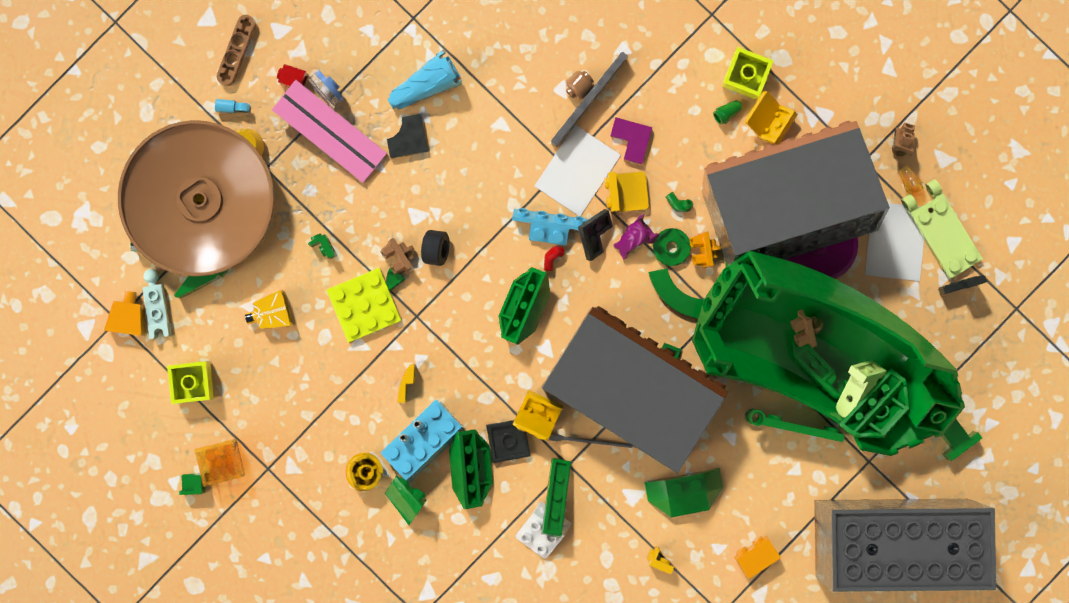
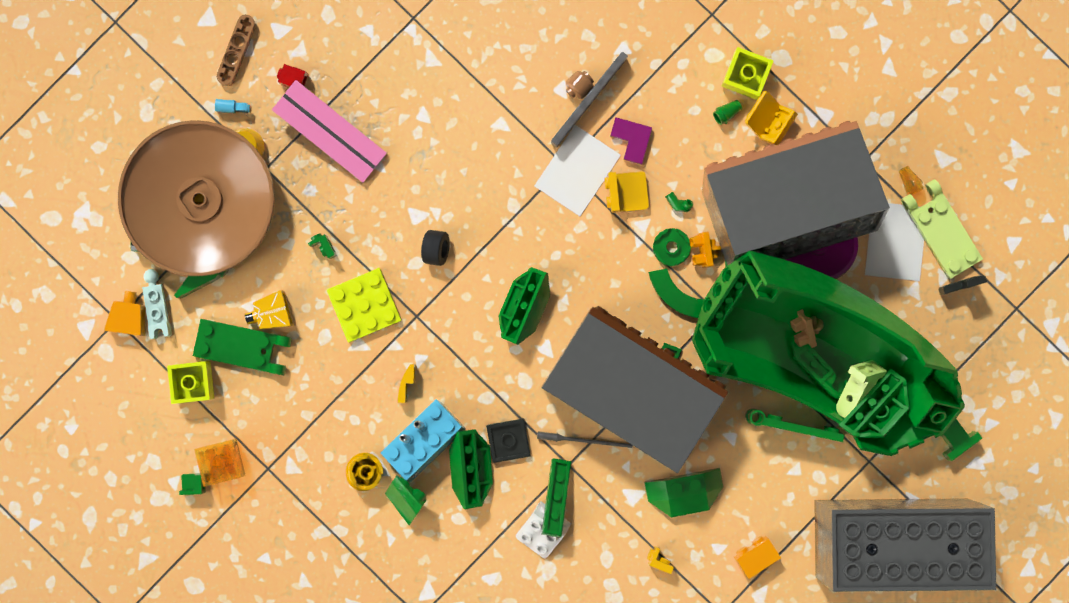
piece [308,70,345,108] -> none
medium nougat hips [380,238,415,275] -> none
green tile [386,268,406,291] -> none
pearl dark grey tile [387,114,428,159] -> none
medium azure cone [388,50,463,109] -> none
medium azure bracket [512,208,589,245] -> none
yellow bracket [513,390,563,441] -> none
red arm [544,246,565,271] -> none
pearl dark grey tile [578,209,613,261] -> none
magenta hair [613,213,660,259] -> none
medium nougat hips [892,122,915,156] -> none
none -> green hinge [192,319,292,376]

